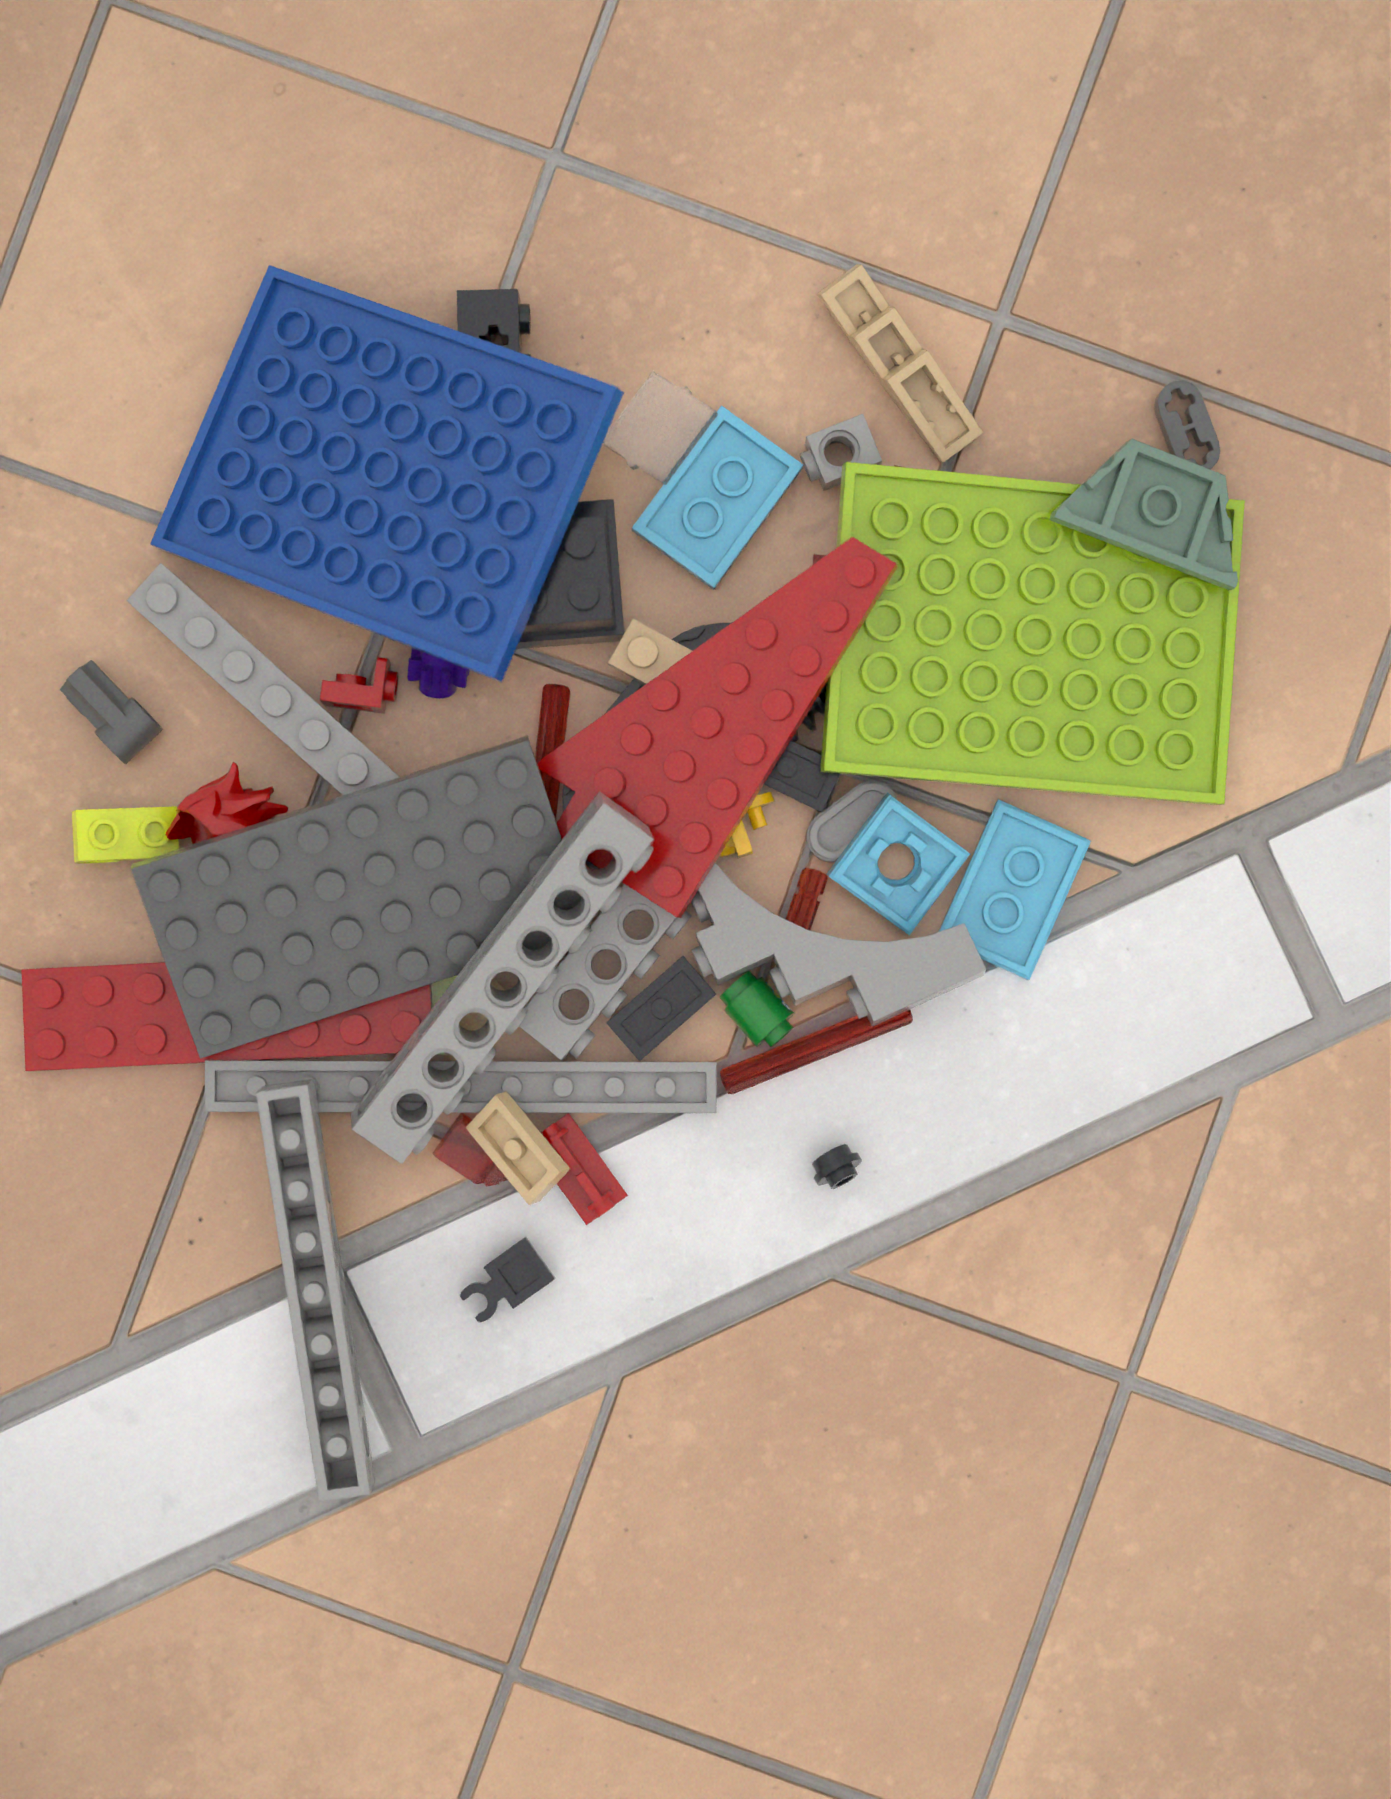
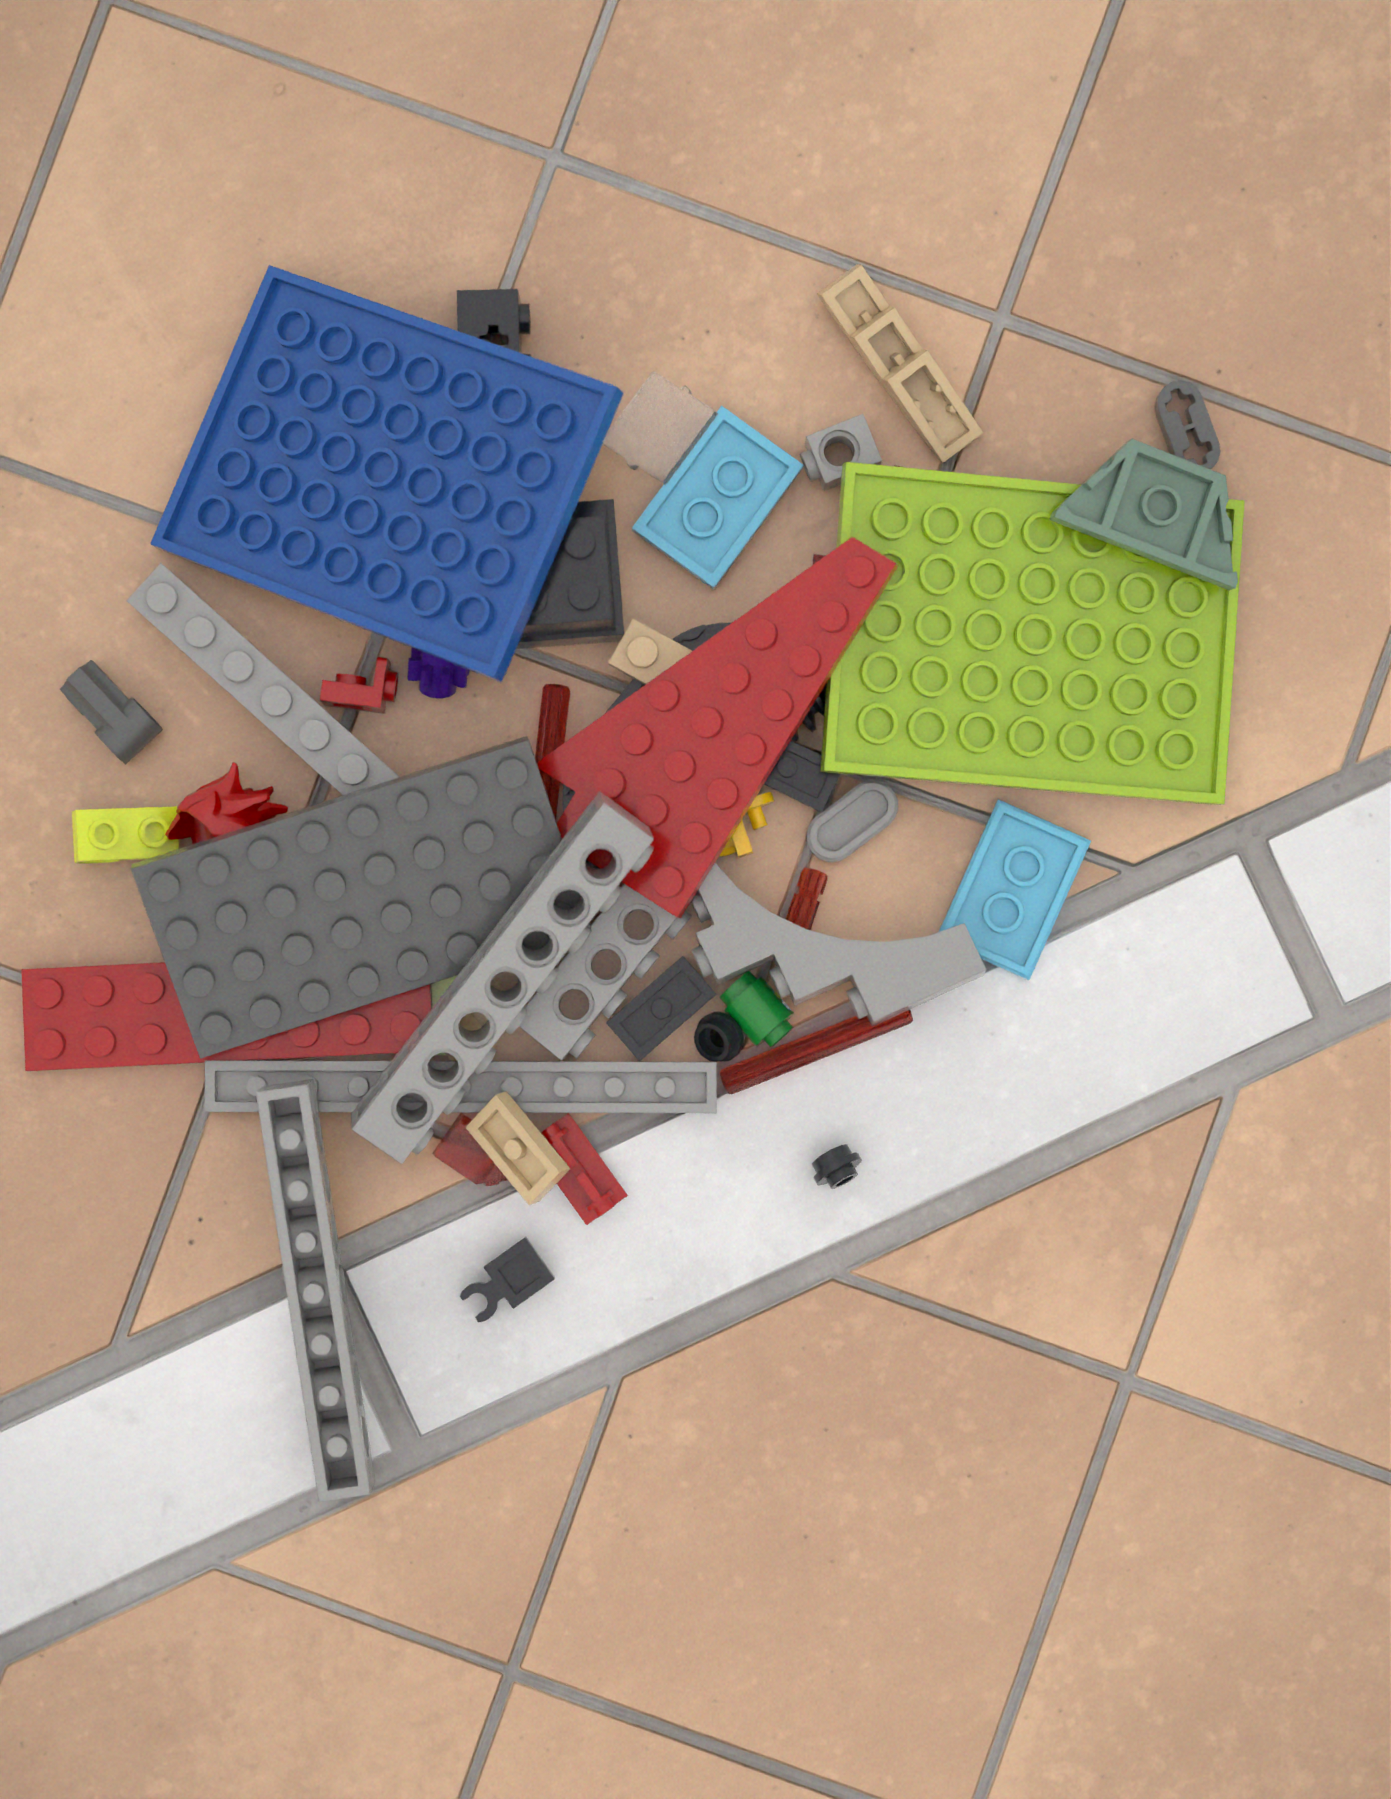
medium azure piece [827,792,970,935] -> none
none -> black plate [694,1011,744,1062]

